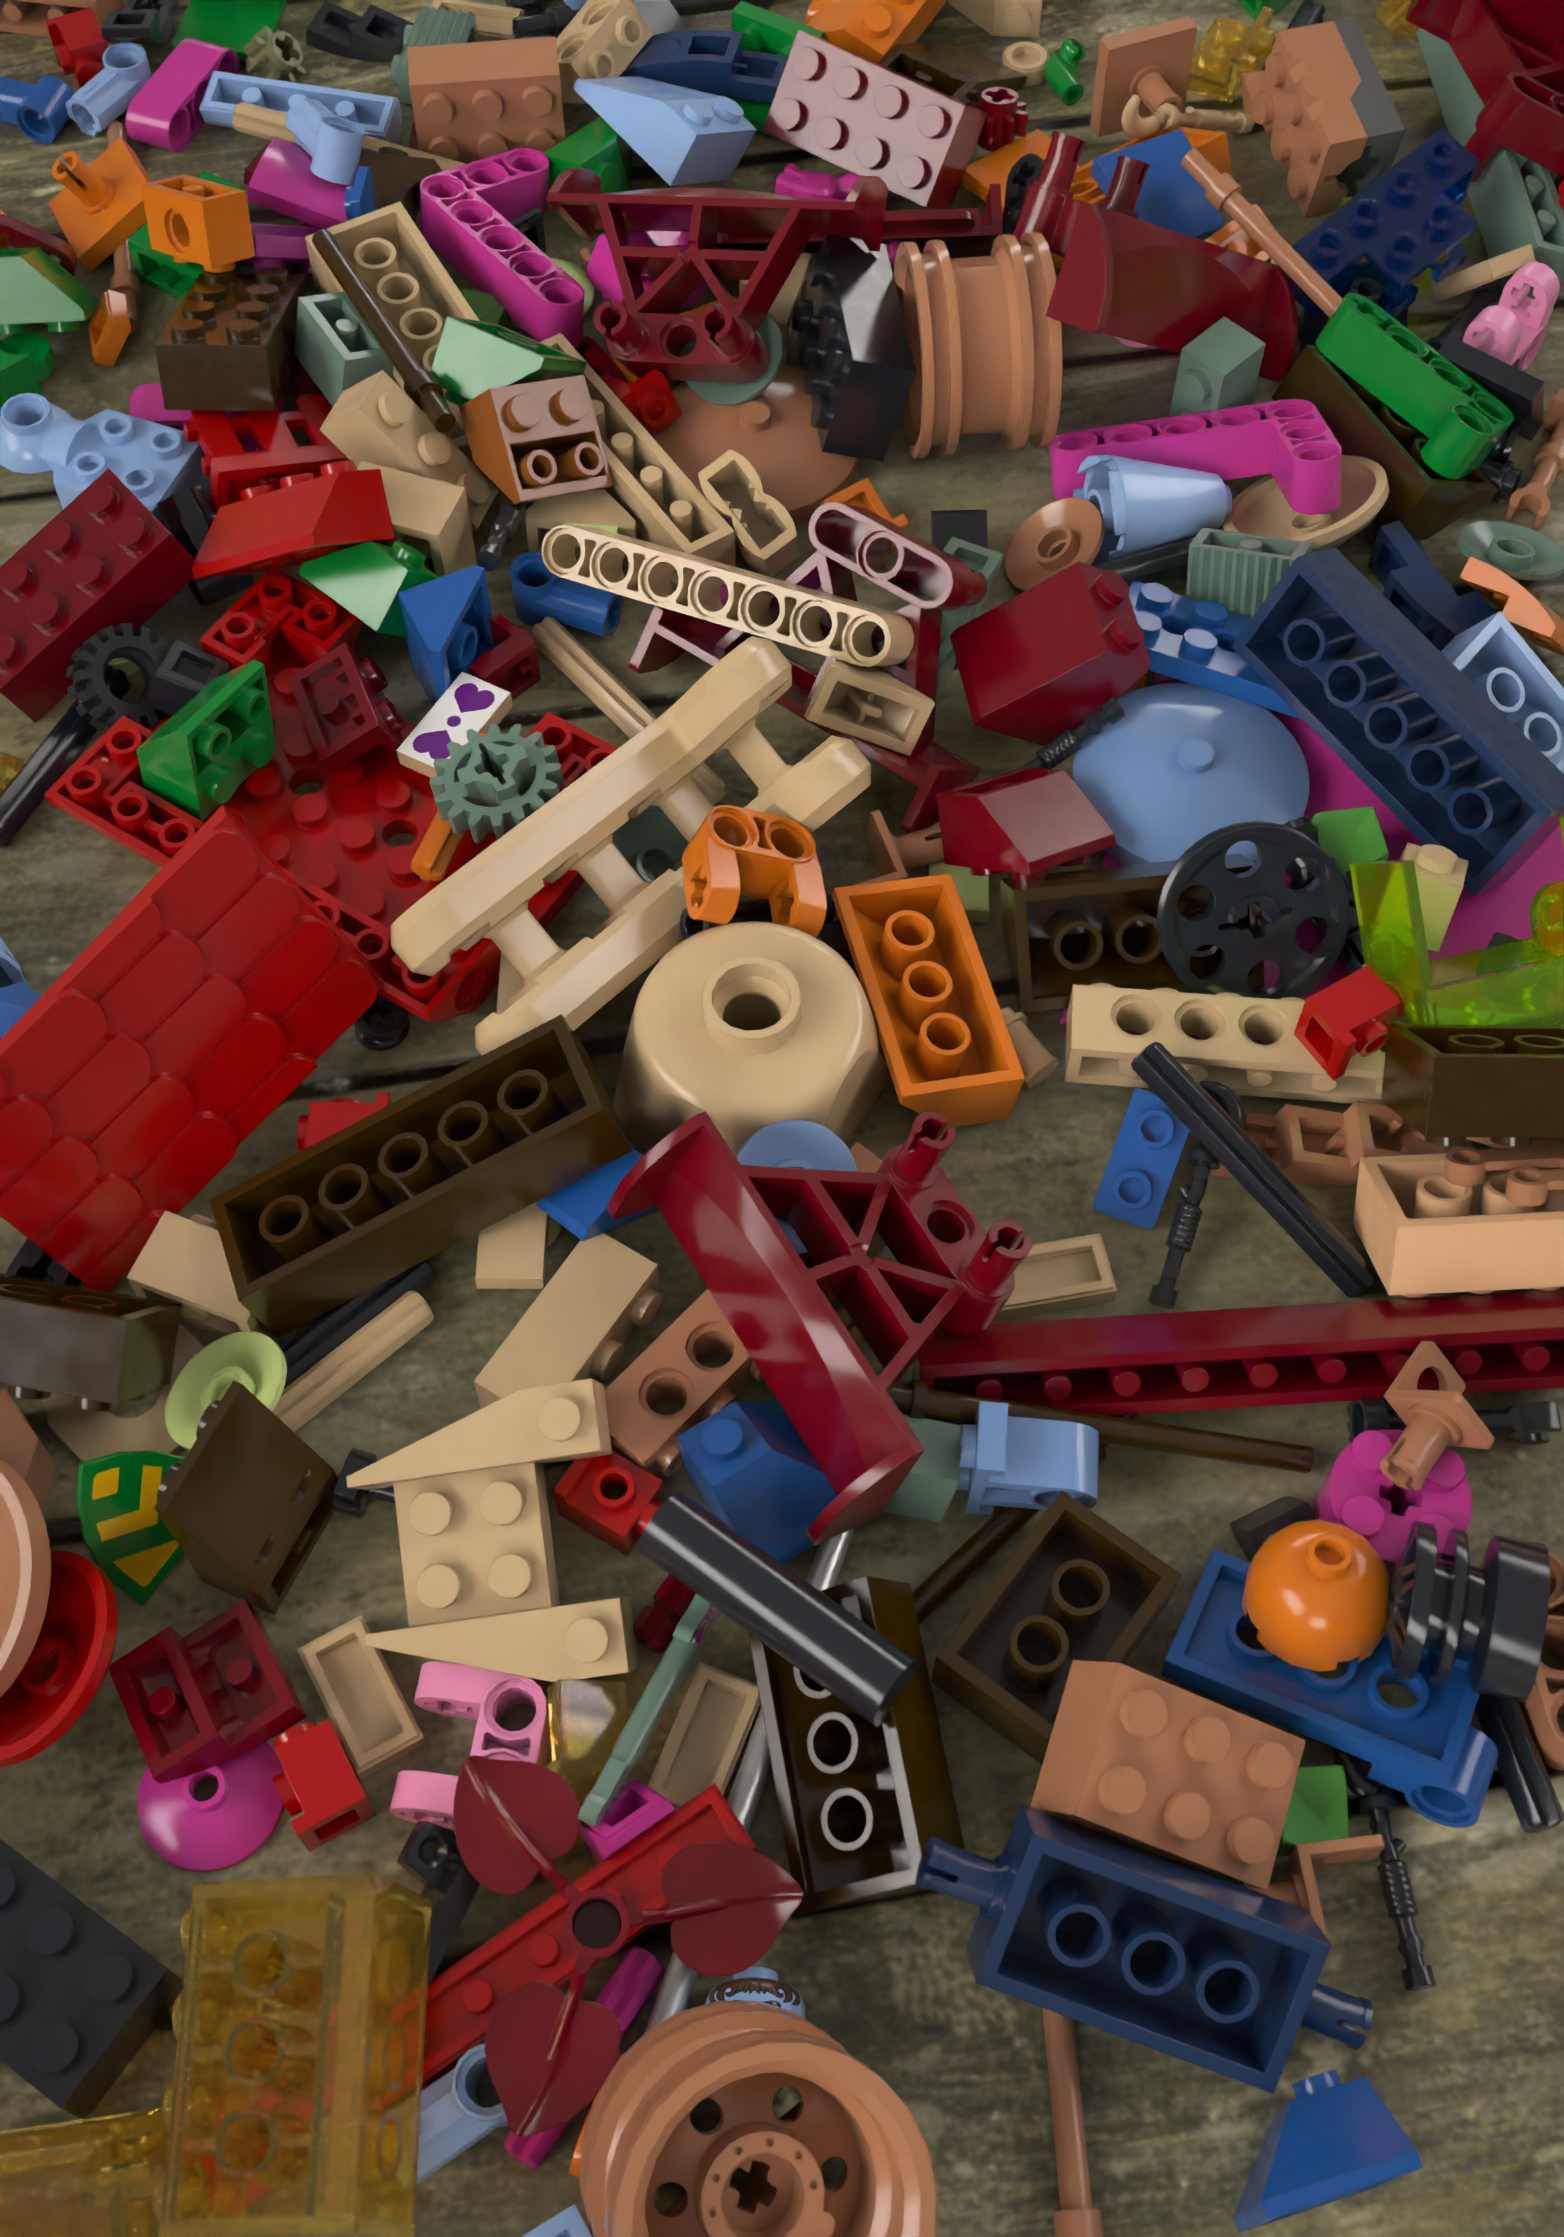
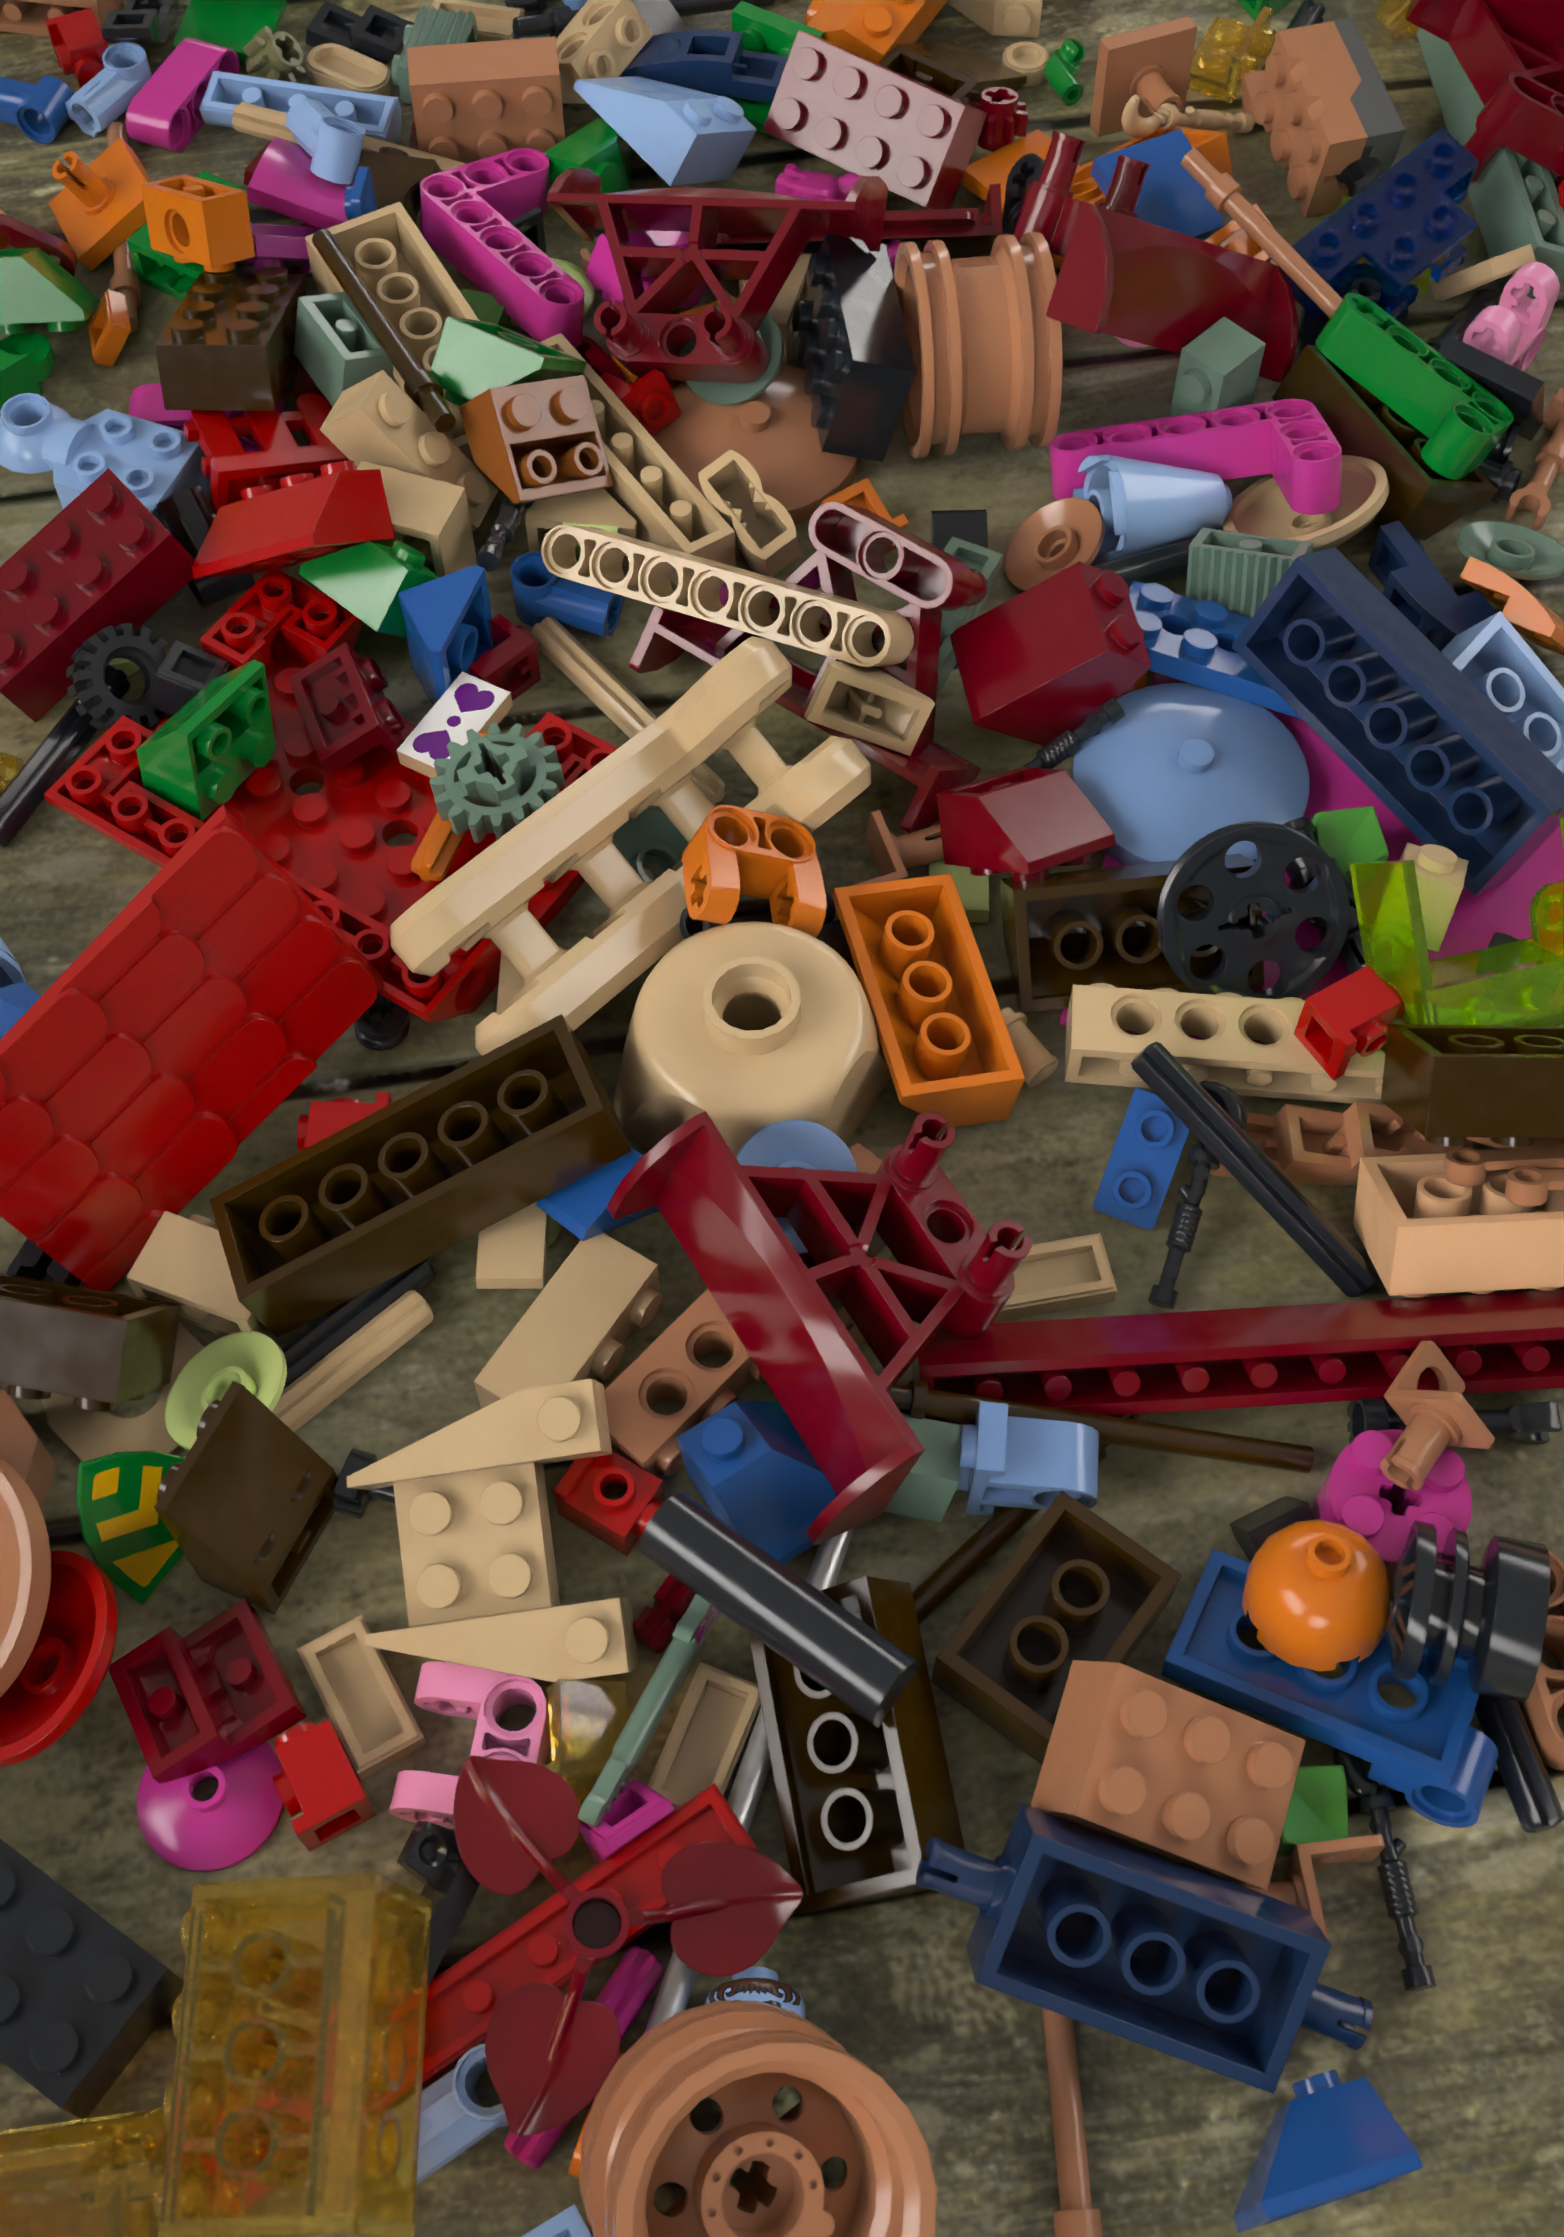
none -> tan tile [305,43,393,96]

